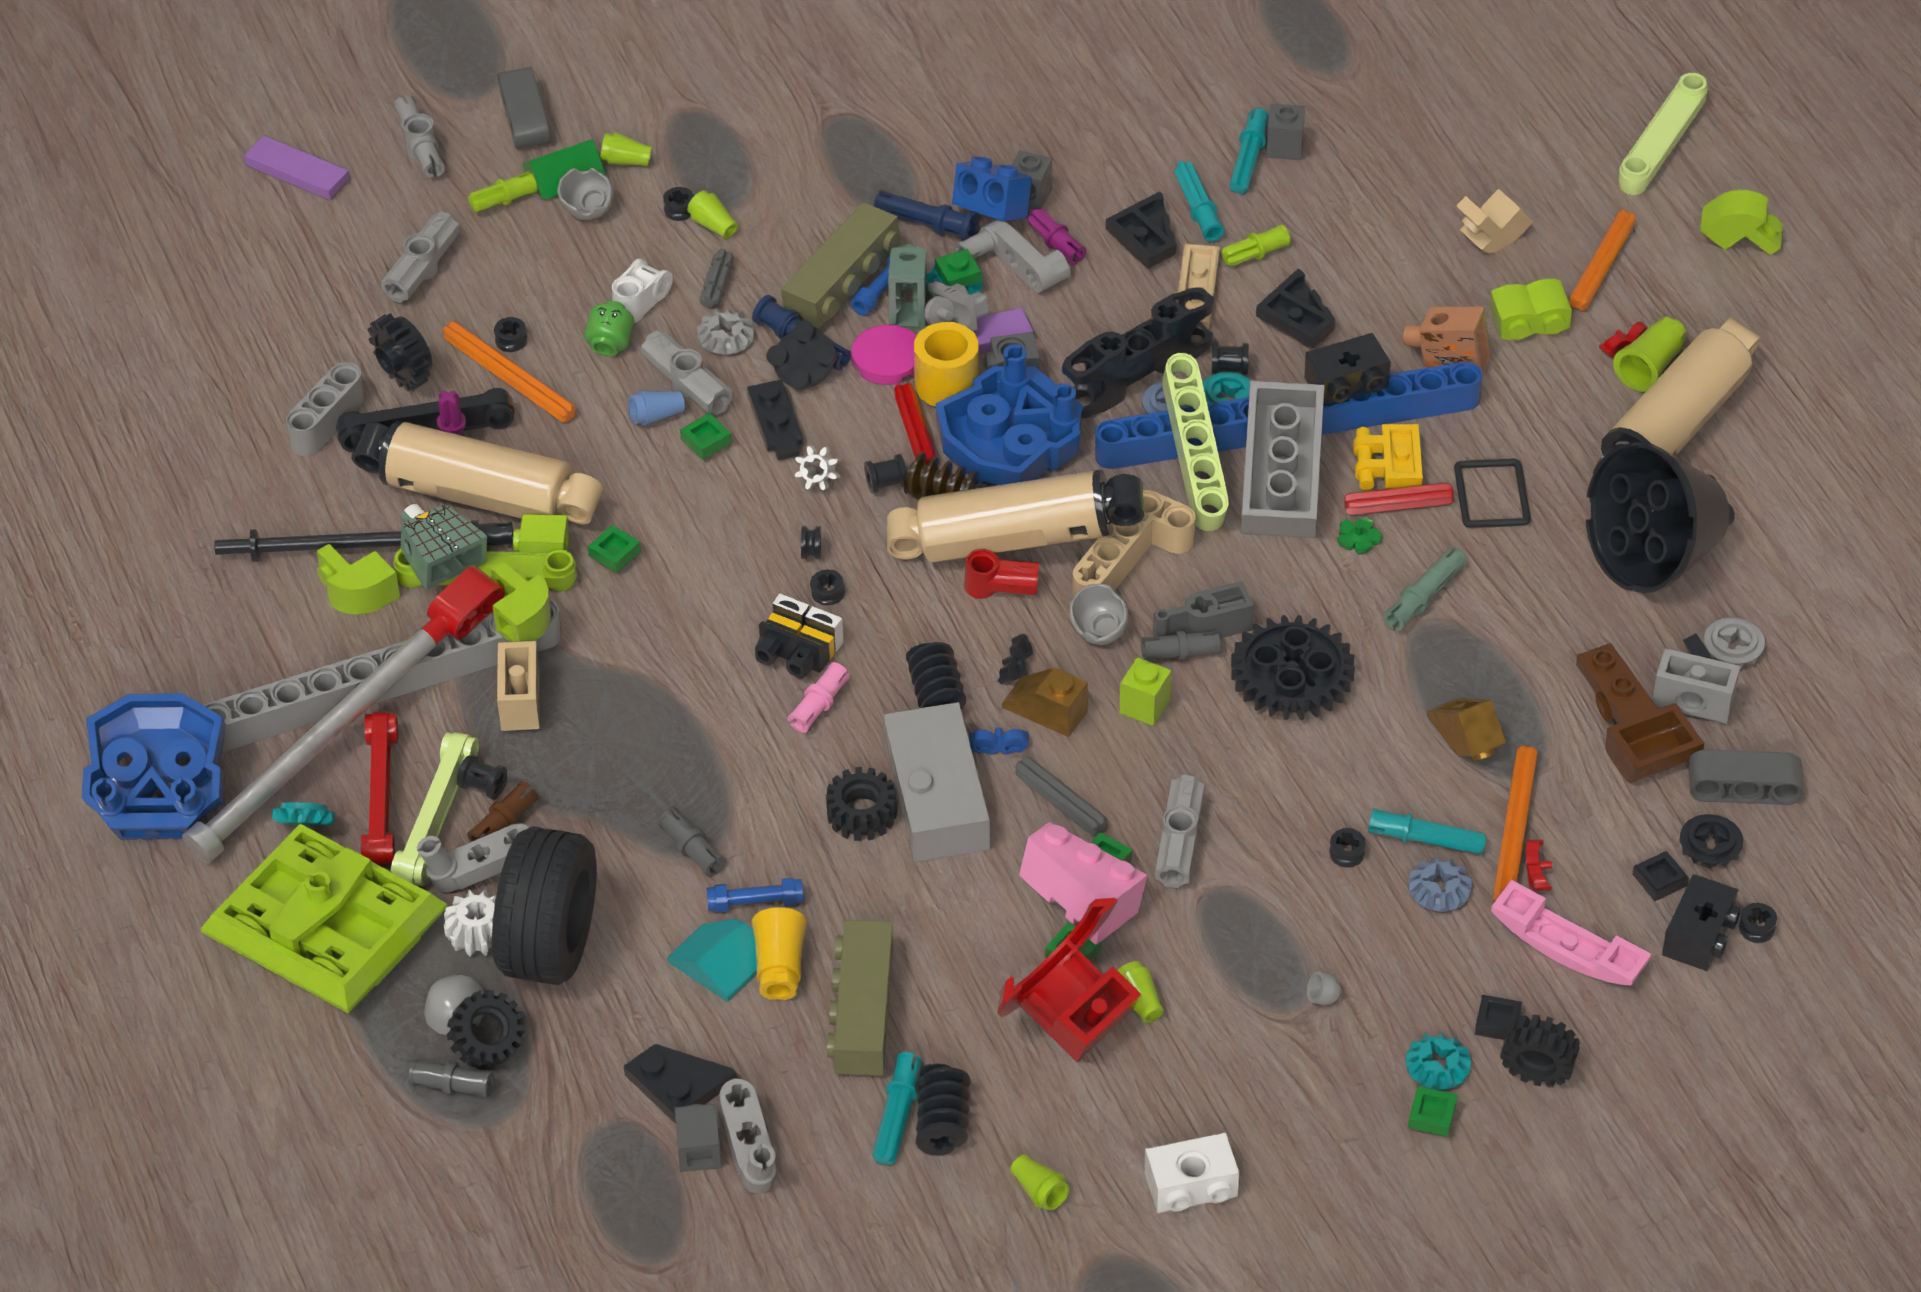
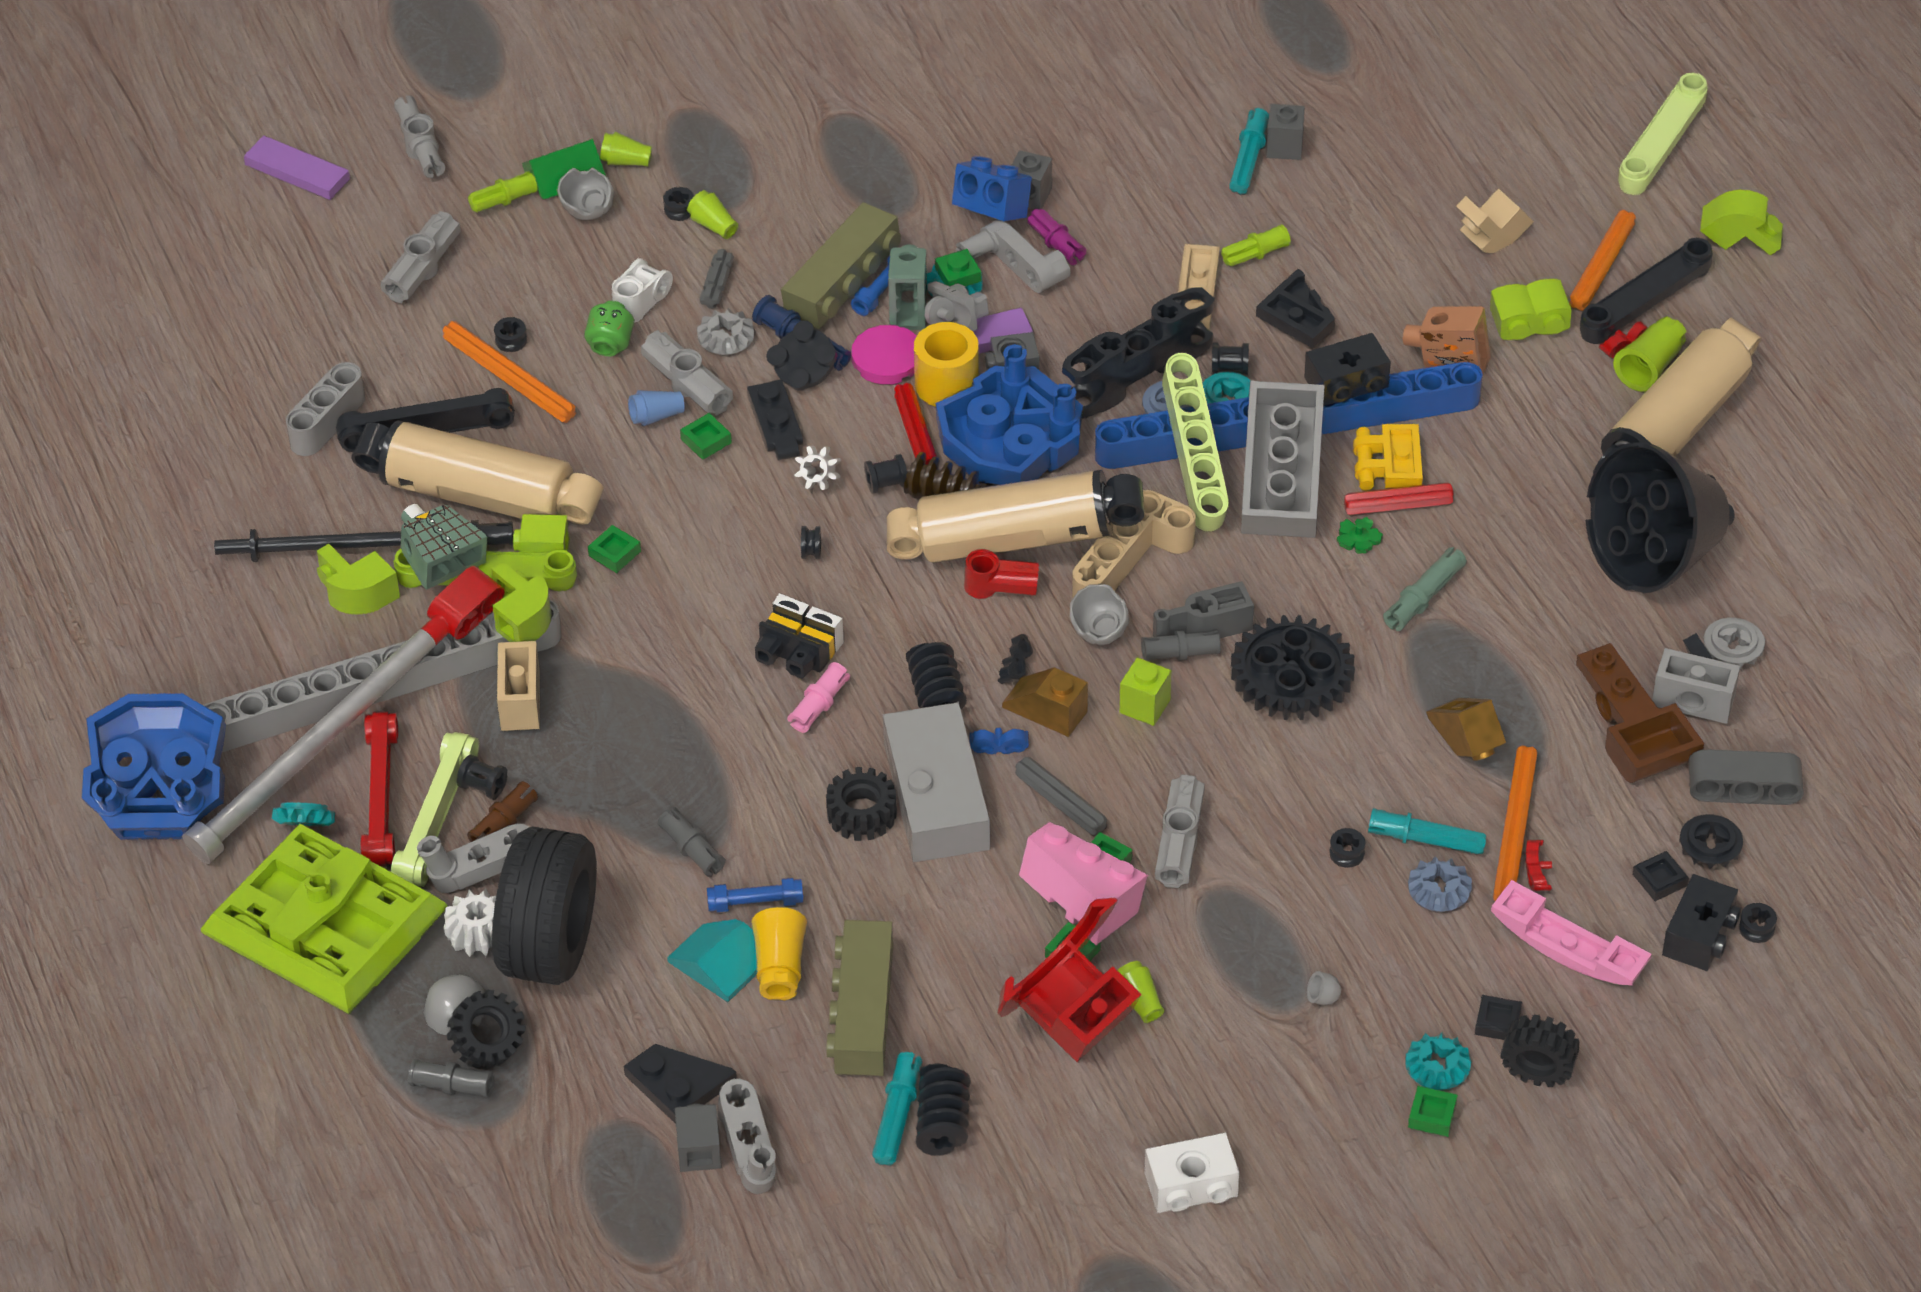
black gear [368,313,433,391] -> none
magenta axle [437,390,466,436] -> none
dark grey beam [497,67,550,149] -> none
black bush [810,569,845,606] -> none
dark blue pin [874,190,979,241] -> none
lime cone [1010,1154,1069,1211] -> none
black wing [1106,191,1176,269] -> none
teal axle [1174,160,1225,242] -> none
black piece [1454,459,1531,528] -> none
none -> black piece [1579,238,1713,344]

